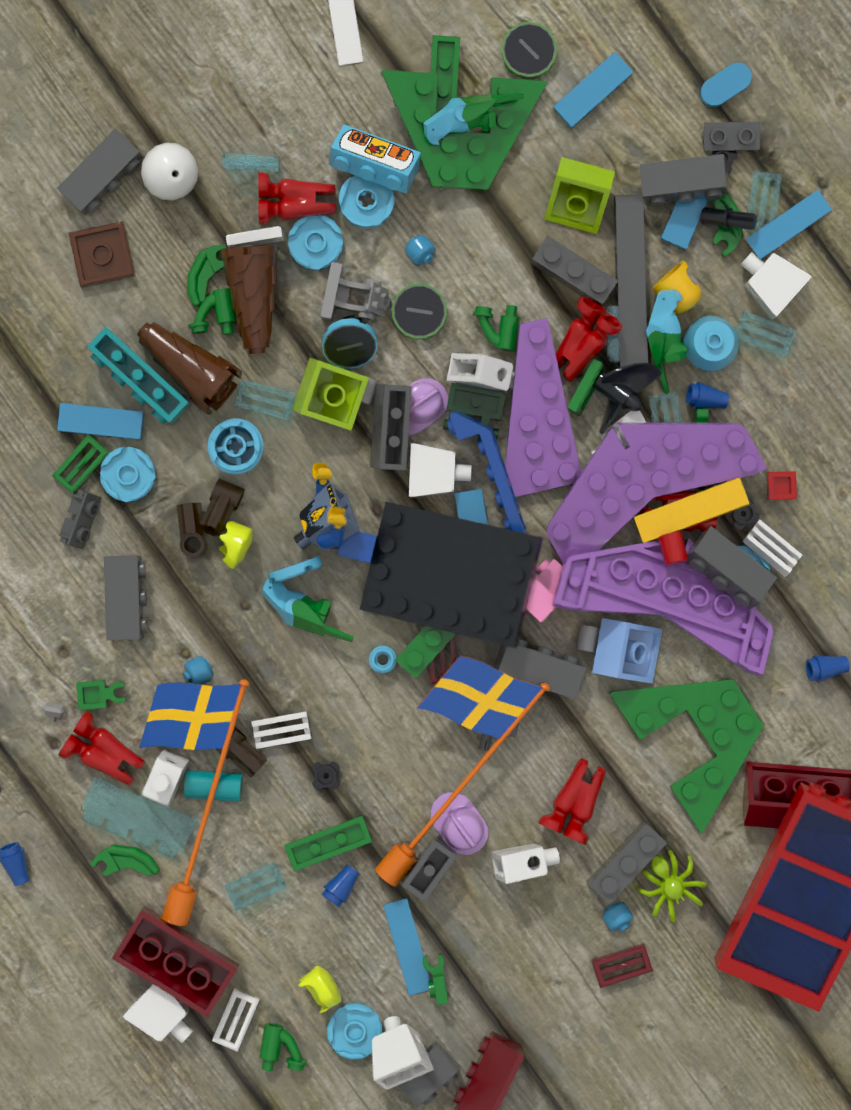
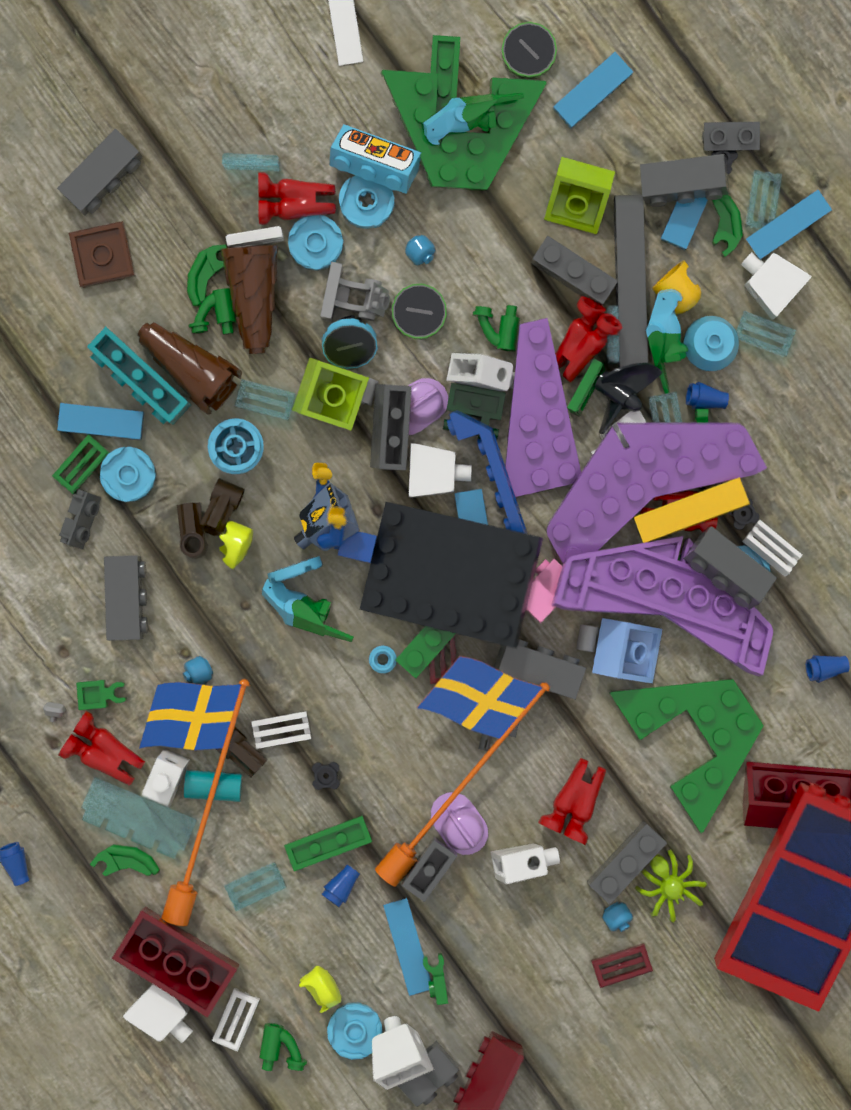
white piece [141,142,198,201] -> none
red piece [658,531,689,567] -> none
dark azure tile [700,63,752,108] -> none
black axle [700,207,757,230] -> none
red plate [766,471,797,500] -> none

